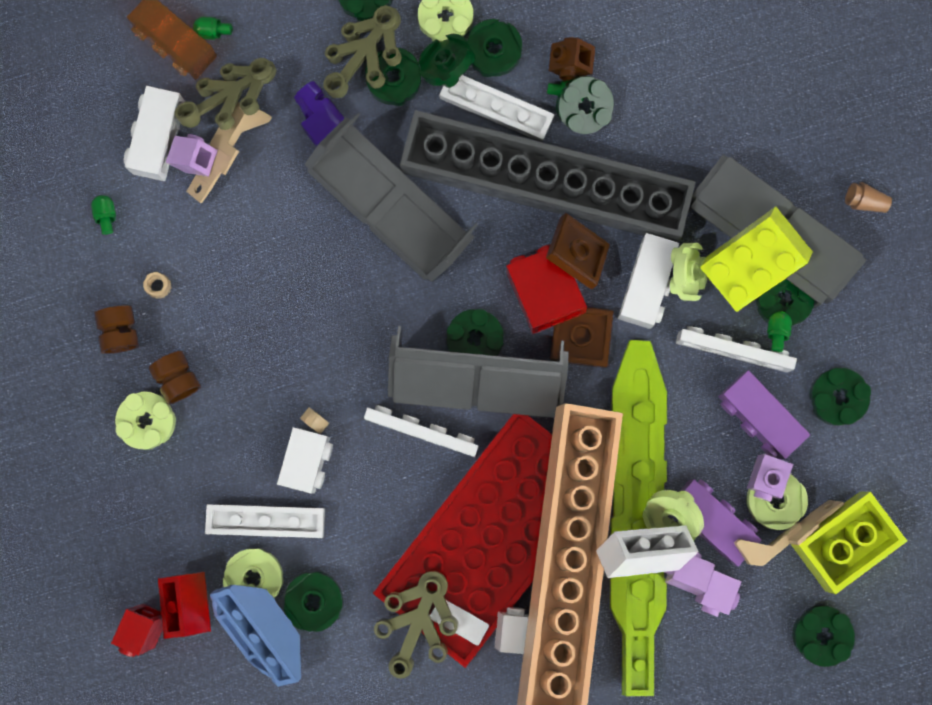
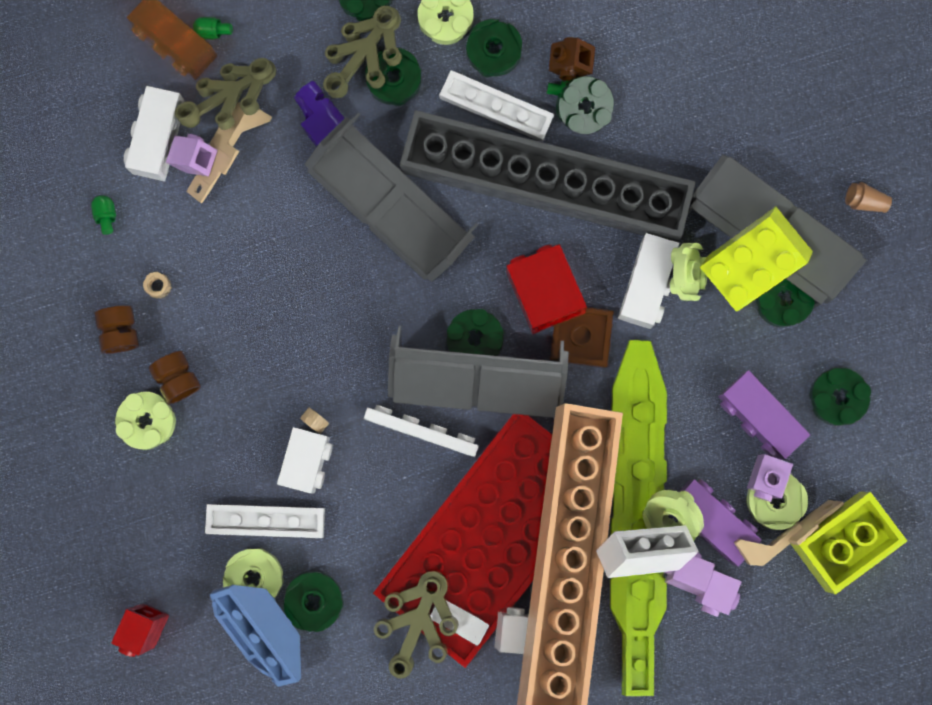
red brick [158,572,211,639] -> none
dark green plate [418,34,476,88] -> none
reddish brown plate [546,213,610,290] -> none
white plate [676,326,797,372] -> none
green cylinder [767,311,792,352] -> none
dark green plate [792,605,855,667] -> none

